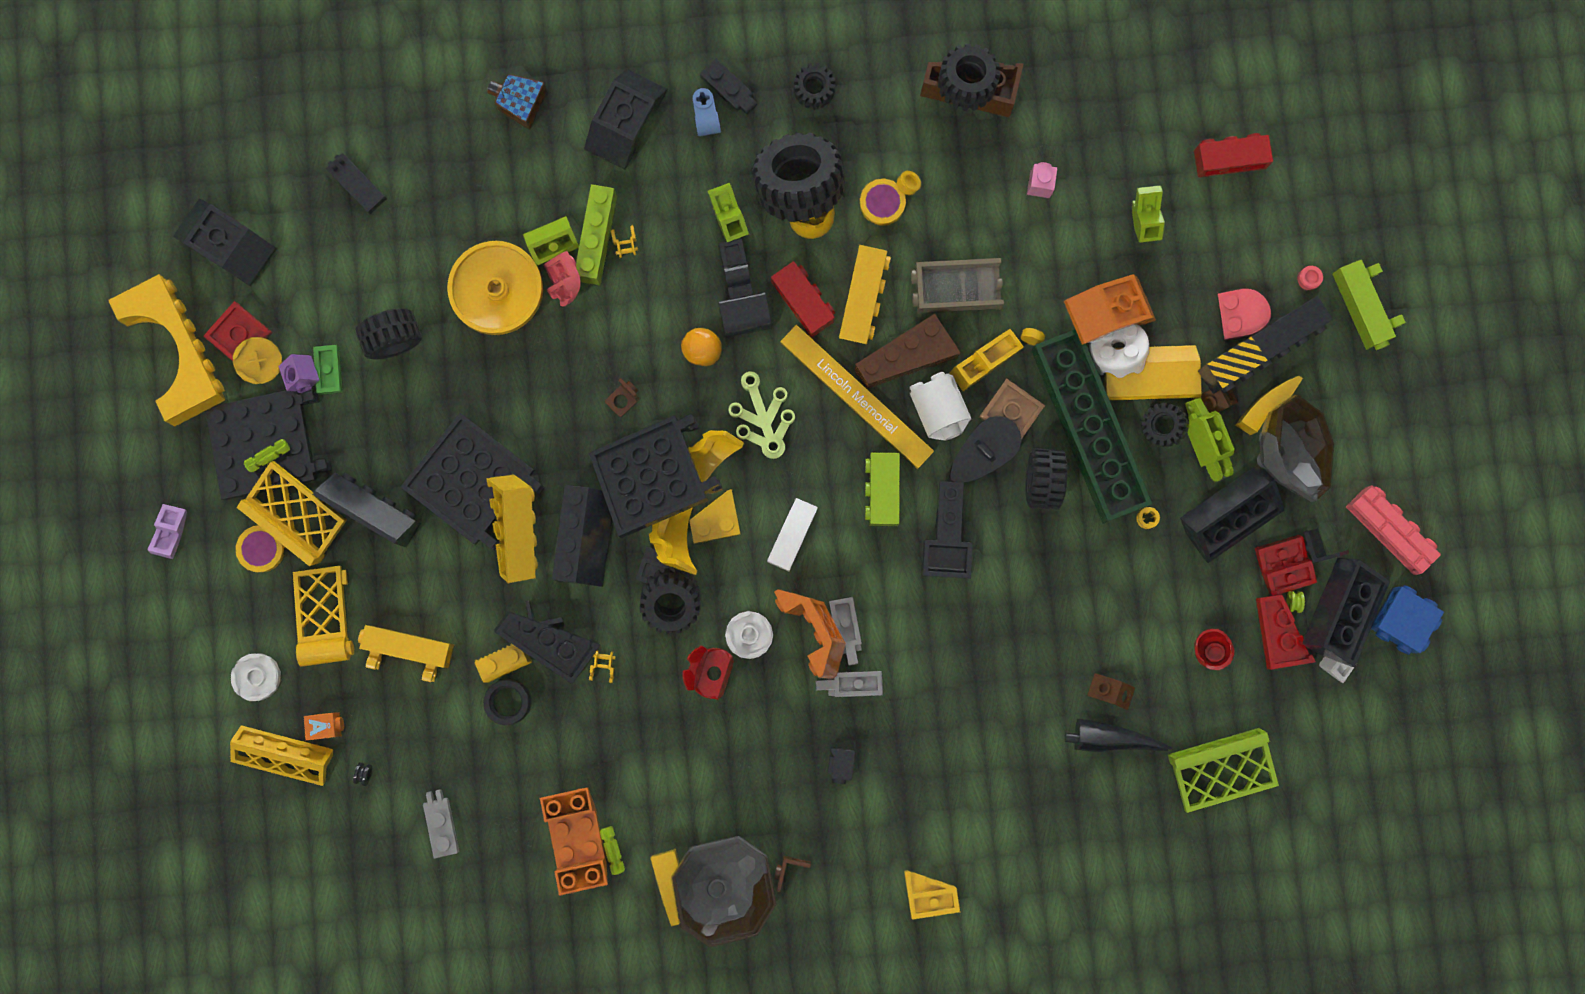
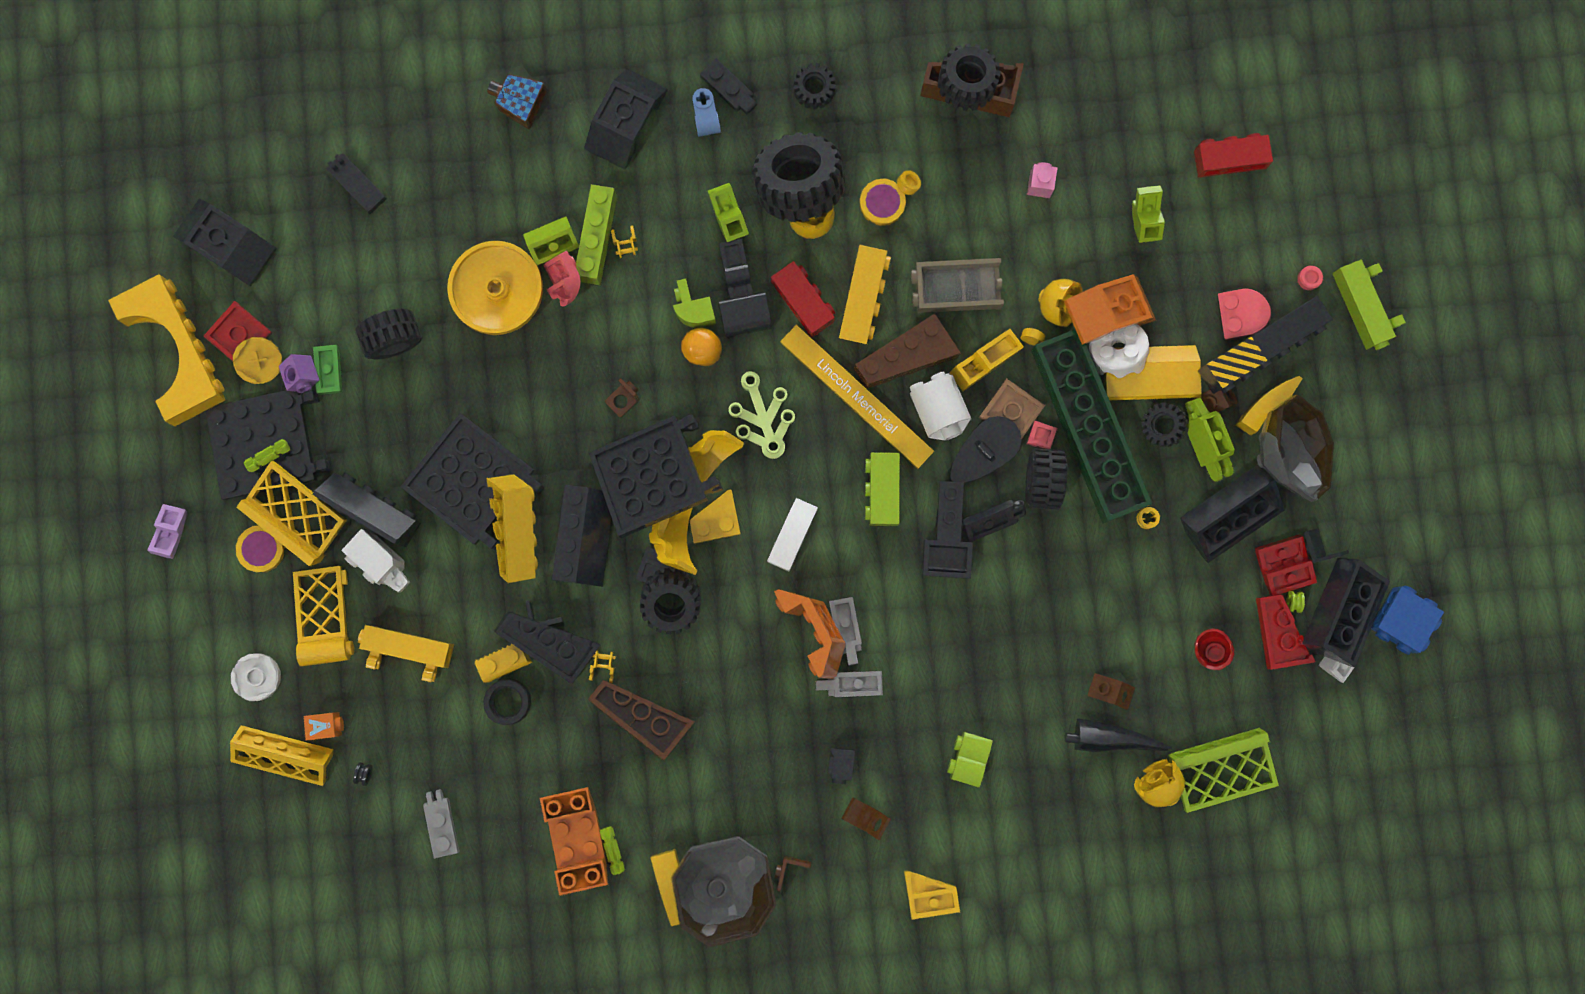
red piece [683,645,734,700] -> none
white tile [725,611,773,659] -> none
coral brick [1346,486,1441,575] -> none
none -> white hinge [341,529,410,593]
none -> reddish brown wedge [588,680,695,761]
none -> lime brick [673,279,716,328]
none -> reddish brown bracket [842,797,891,840]
none -> lime brick [947,732,993,787]
none -> black hinge [962,500,1026,542]
none -> coral tile [1027,421,1057,449]
none -> yellow cylinder [1038,279,1083,327]
none -> yellow cylinder [1134,759,1185,807]

